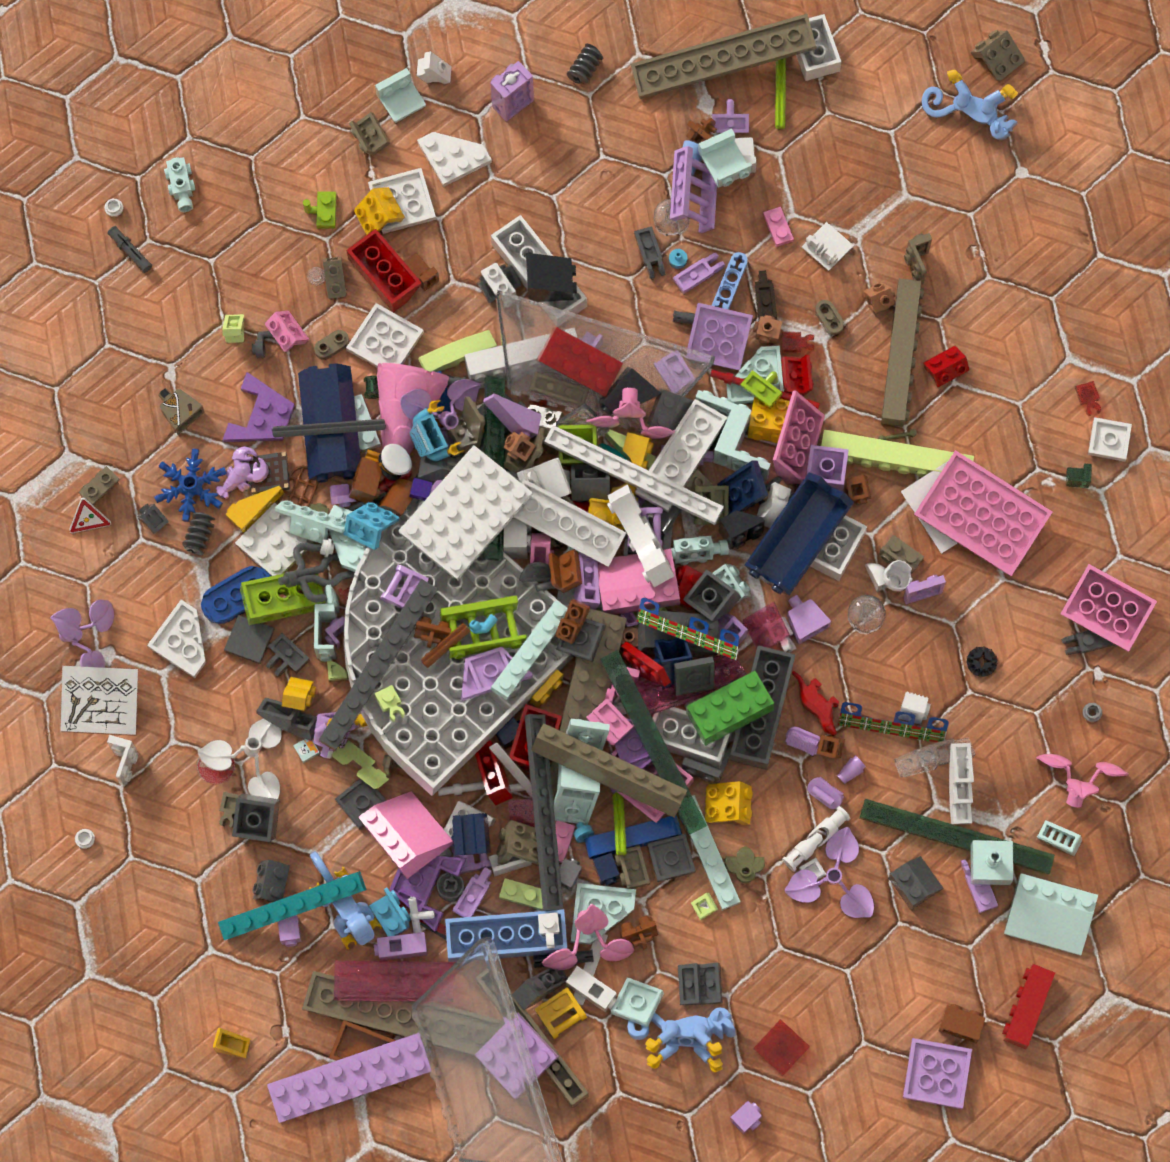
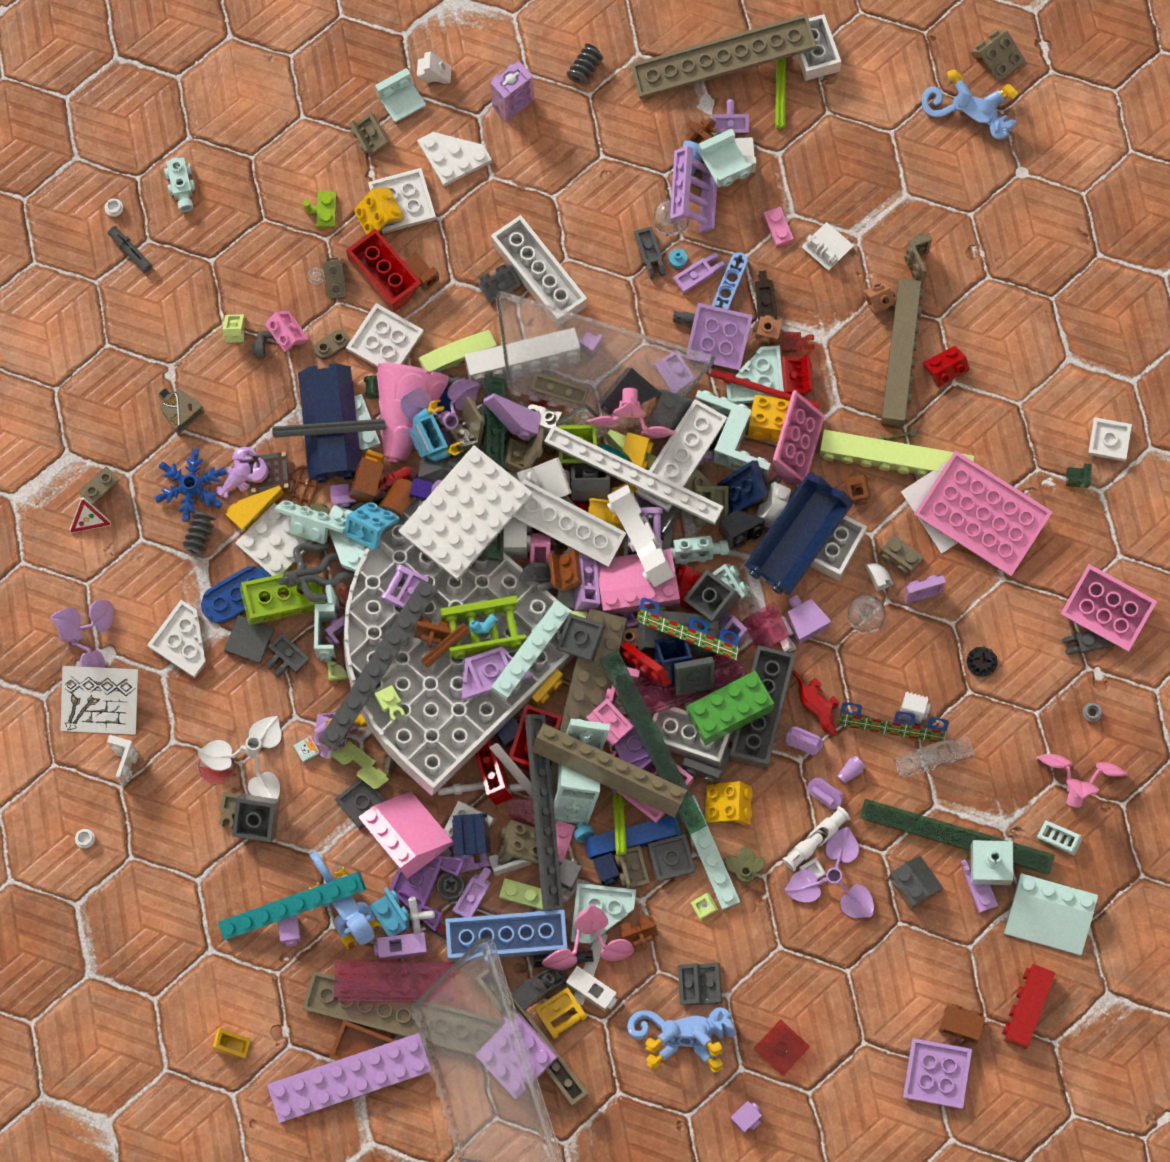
dark grey bracket [137,504,169,534] -> none
medium lavender wing [223,372,295,442] -> none
dark grey bracket [253,859,290,902] -> none
dark grey slope [256,698,317,741] -> none
yellow brick [282,677,317,711] -> none
white plate [320,538,334,558] -> none
white piece [379,444,412,481] -> none
white bracket [481,263,516,309] -> none
nougat brick [503,431,536,462] -> none
black slope [526,253,577,302] -> none
red brick [537,327,623,397] -> none
white plate [538,913,560,949] -> none
dark orange slope [555,599,590,644] -> none
light aqua plate [611,977,664,1027] -> none
lime plate [741,370,782,409] -> none
lavender slope [807,445,849,491] -> none
dark tan plate [815,300,844,335] -> none
dark orange brick [816,735,845,759] -> none
white hair [883,560,913,592] -> none
white slope [949,743,974,825] -> none
clear red plate [1075,381,1101,416] -> none

